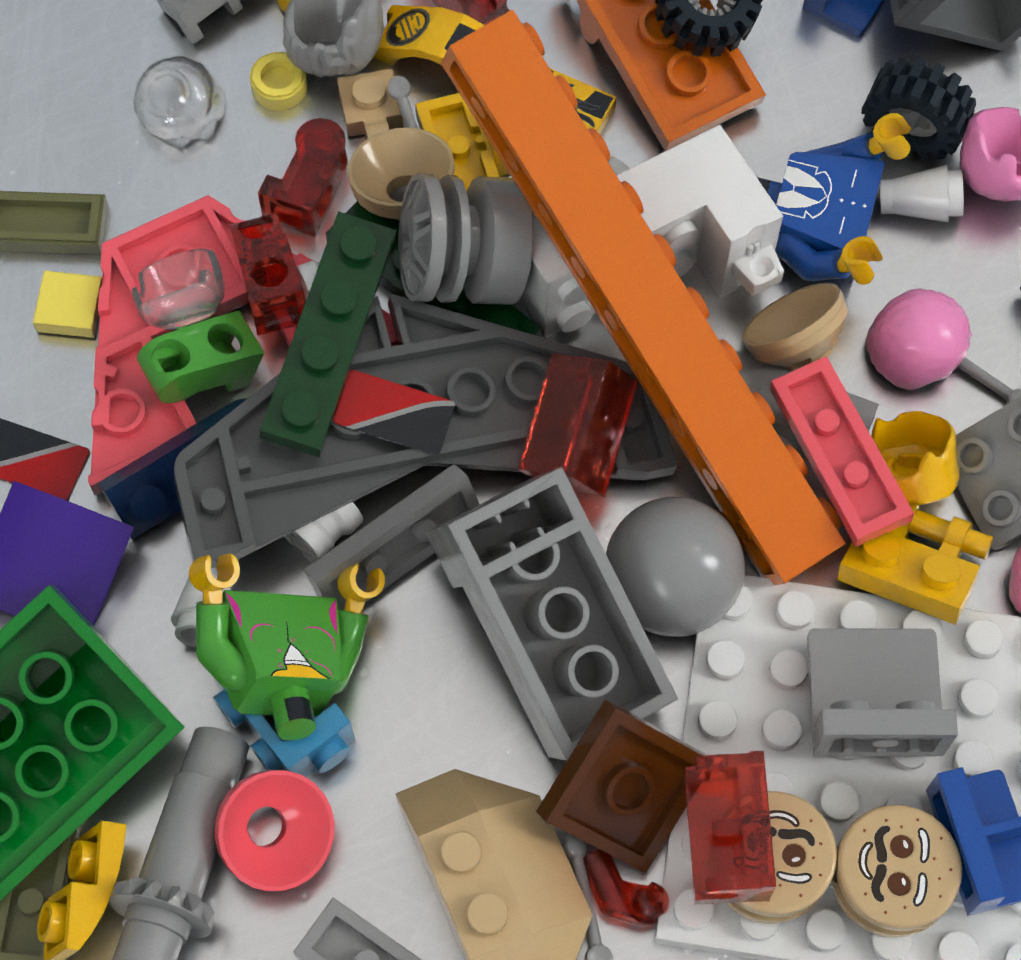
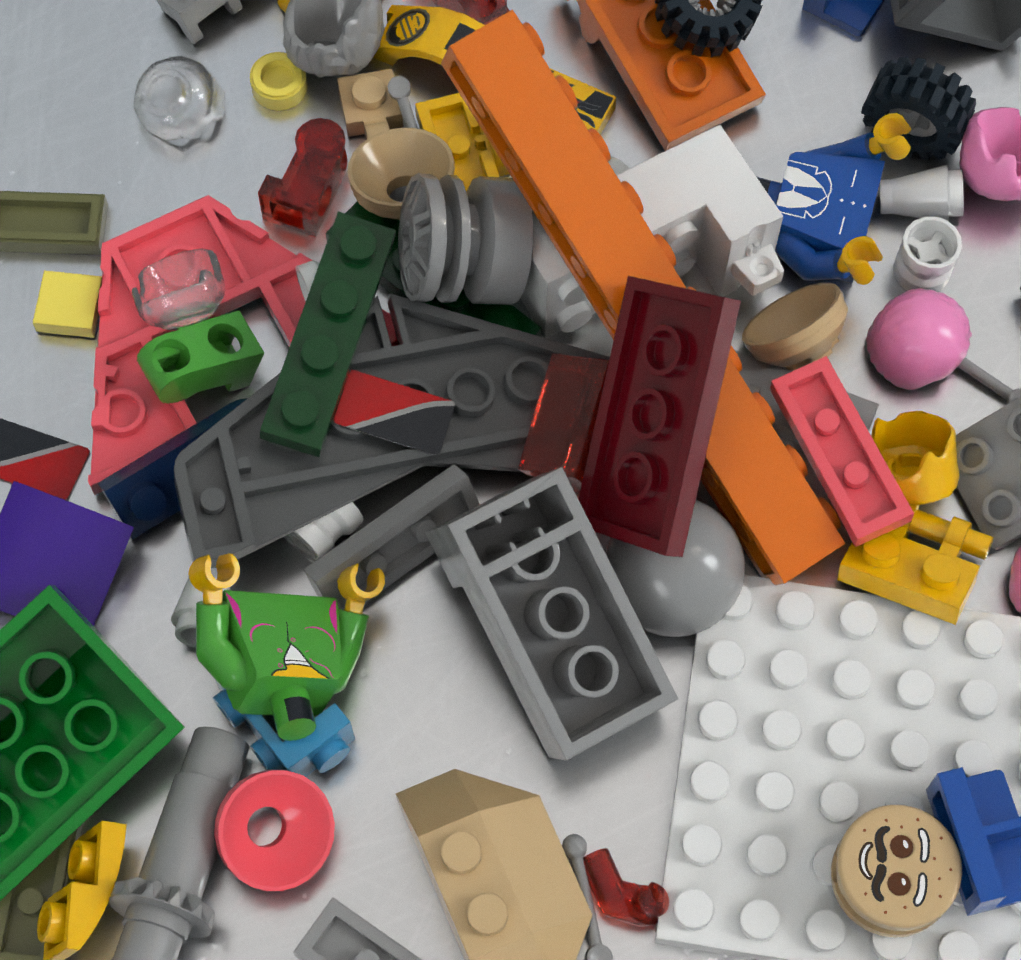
clear red leg [230,213,306,336] -> none
reddish brown plate [536,699,714,873] -> none
clear red hinge [684,751,776,905] -> none
tan head [708,791,837,924] -> none
light grey bracket [807,628,958,756] -> none
none -> dark red plate [578,276,741,557]
none -> white wheel [893,217,962,292]

